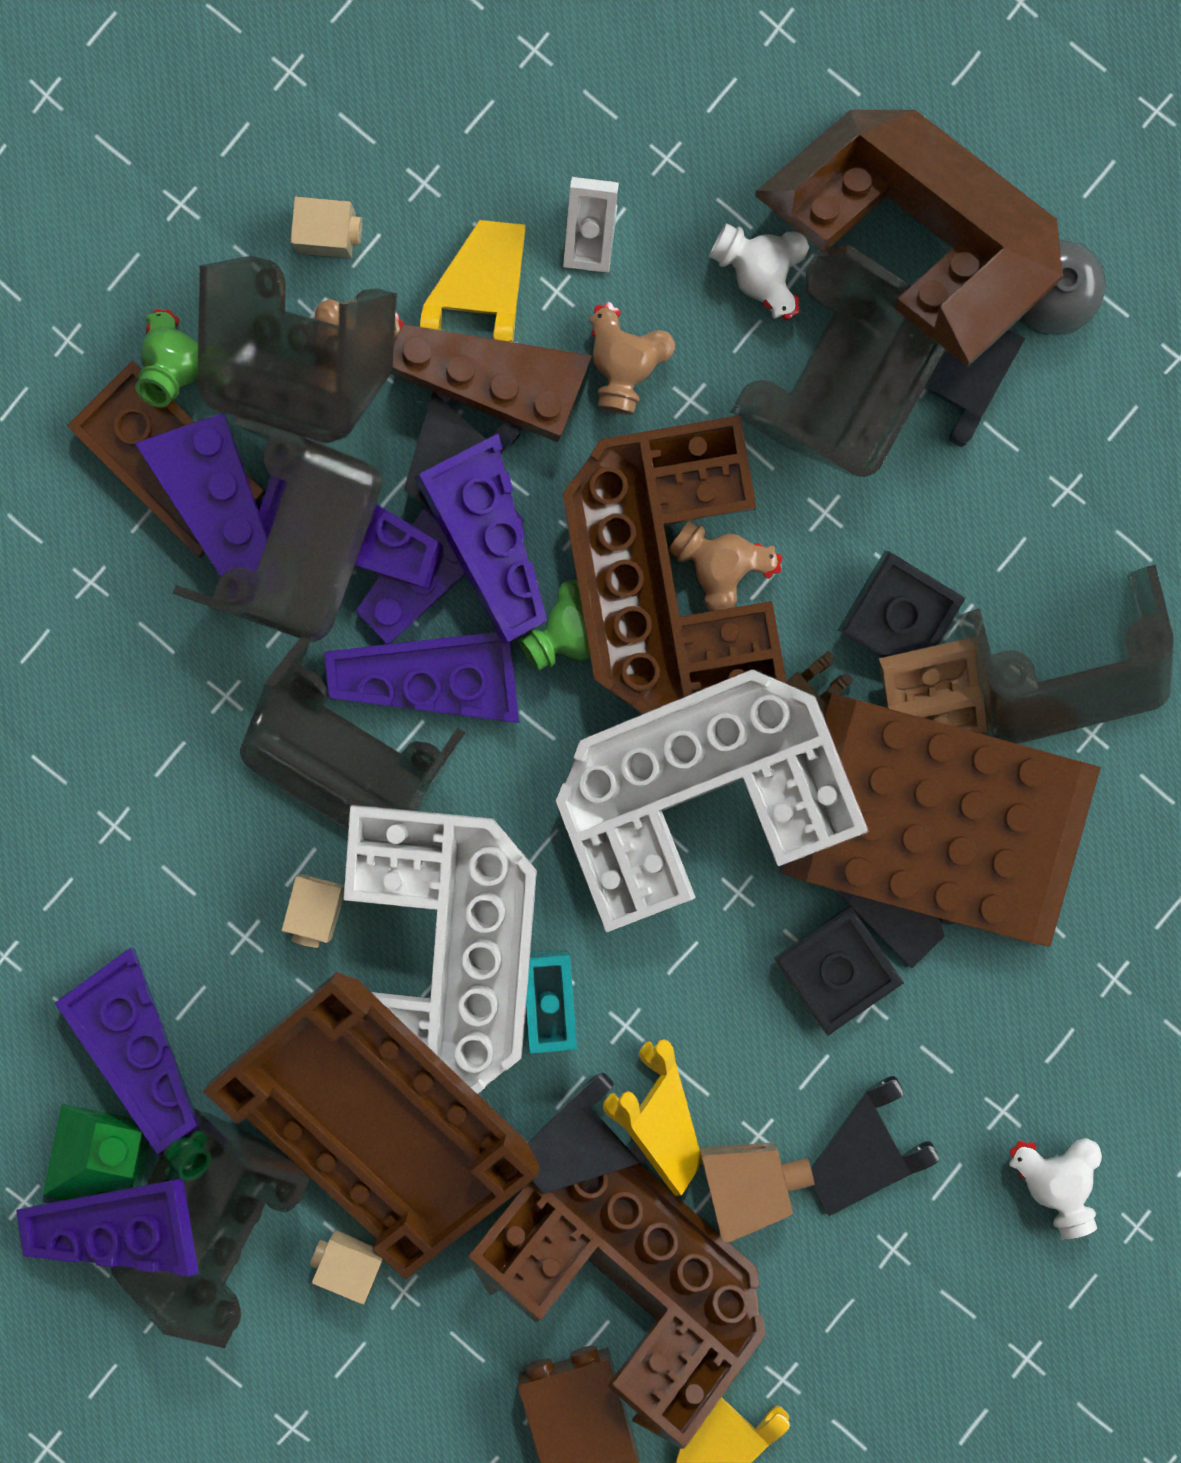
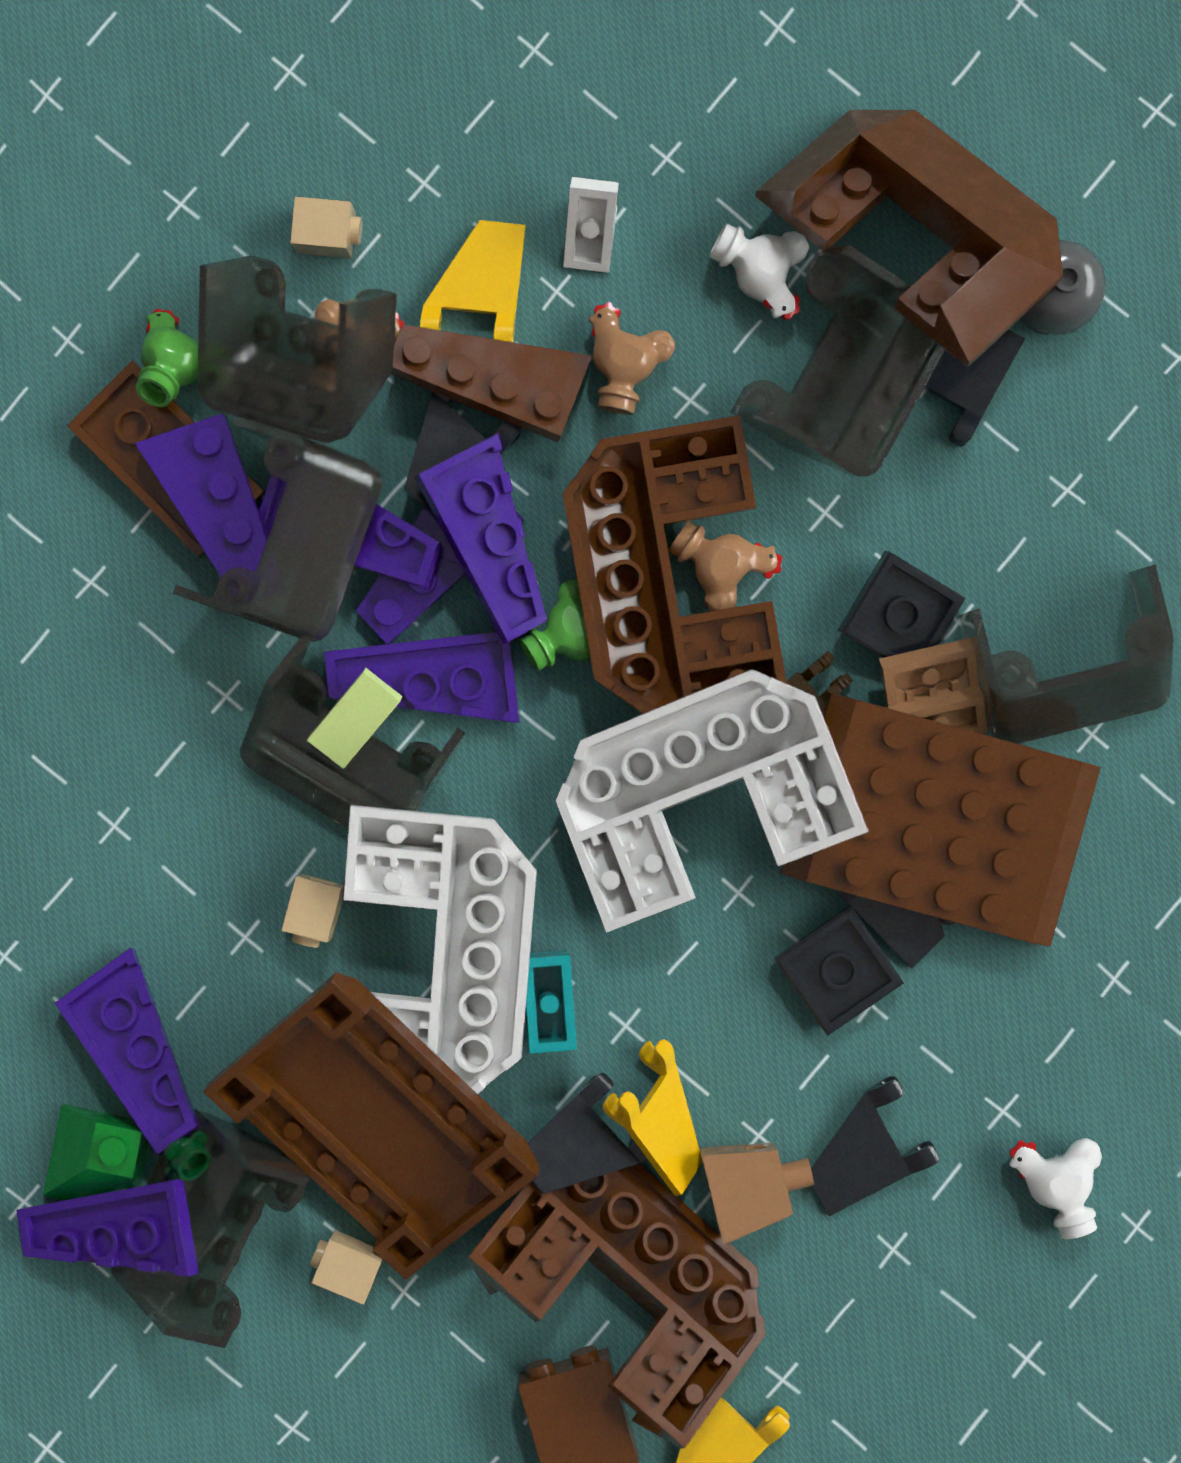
none -> yellowish green tile [307,668,403,769]

